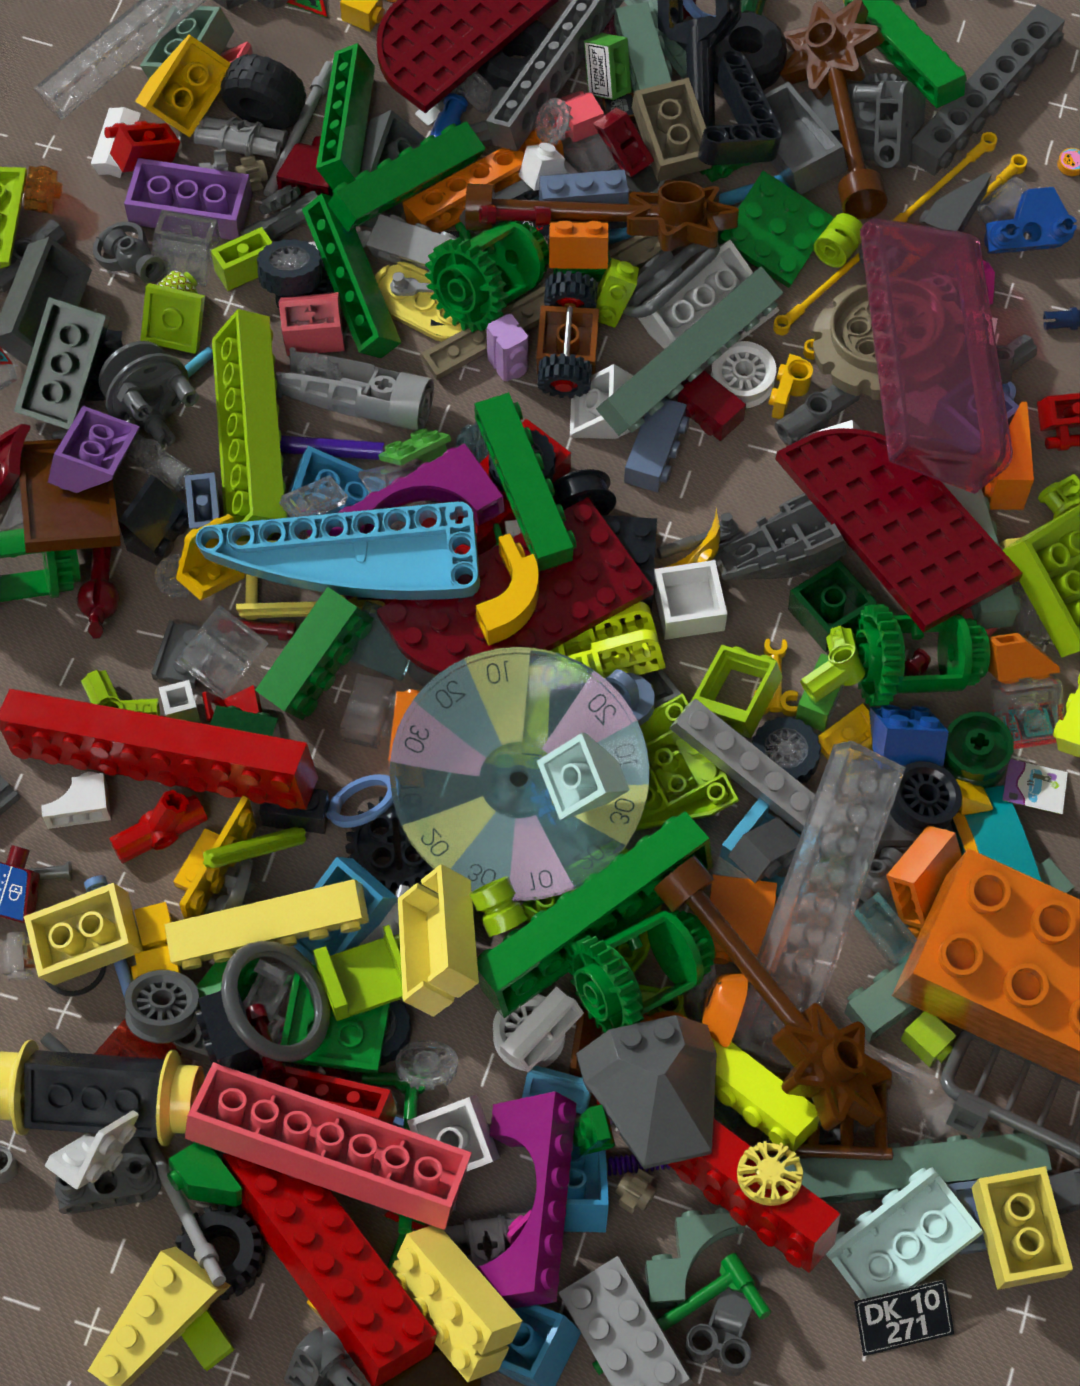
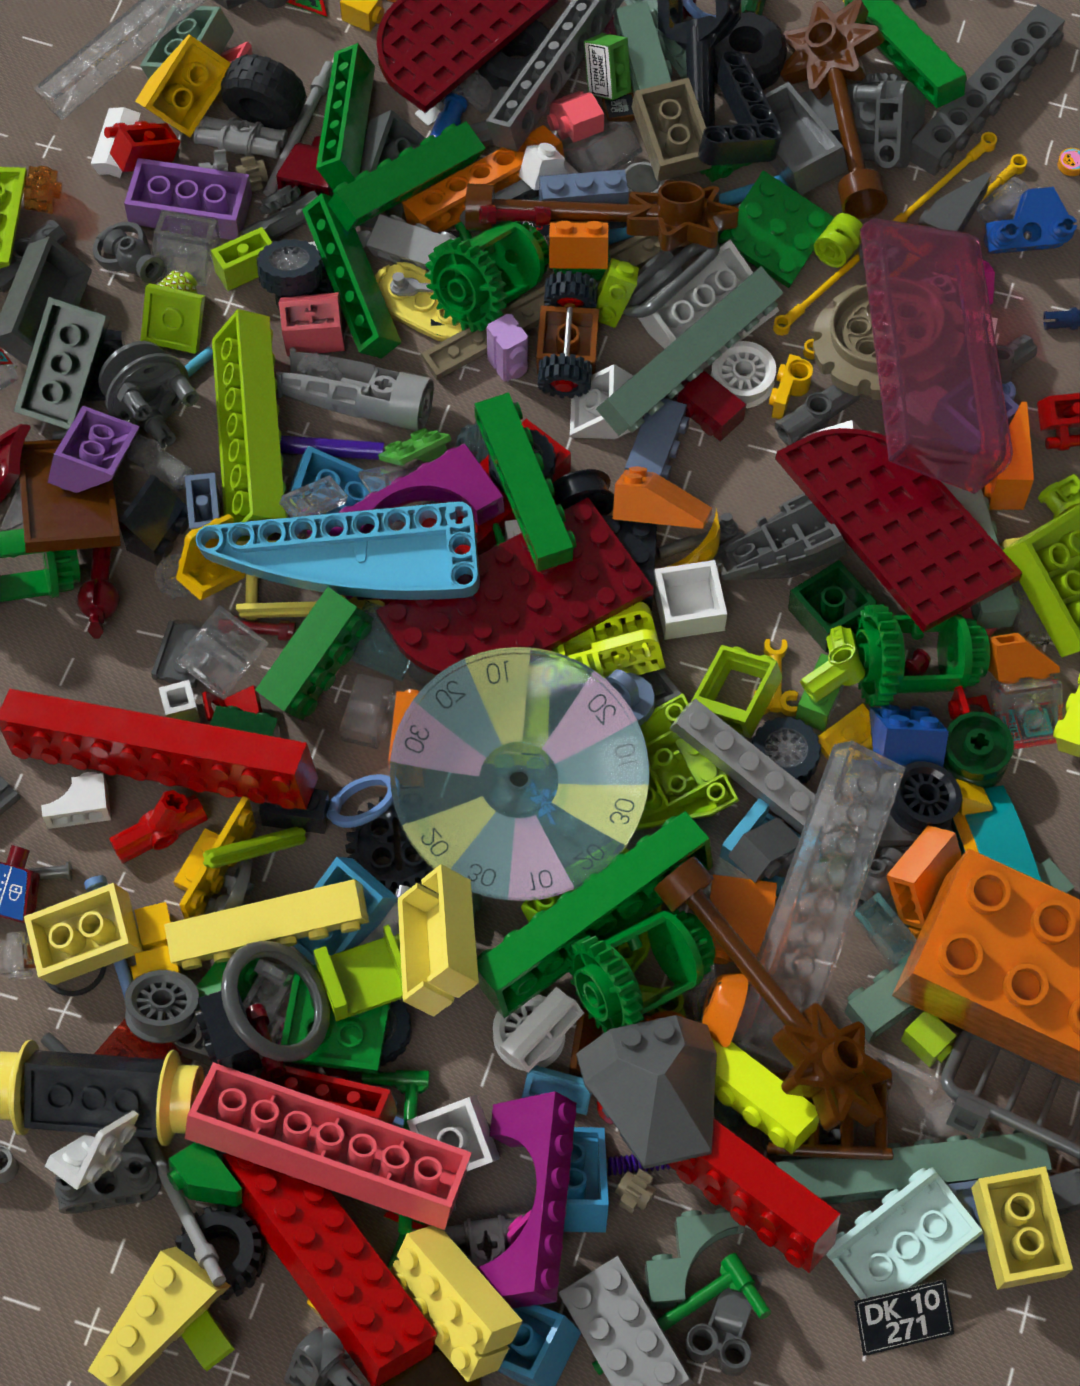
lime piece [81,670,160,716] -> none
clear wheel [396,1040,458,1090] -> none
lime wheel [469,876,527,937] -> none
yellow arch [476,533,539,646] -> none
clear gear [535,98,573,145] -> none
light aqua slope [537,733,630,820] -> none
green plate [573,1105,616,1156] -> none
dark red brick [593,107,654,177] -> none
light yellow wheel [737,1141,803,1206] -> none
sticker [1003,759,1068,814] -> none
none -> orange slope [613,466,713,529]
none -> red bracket [948,686,992,720]

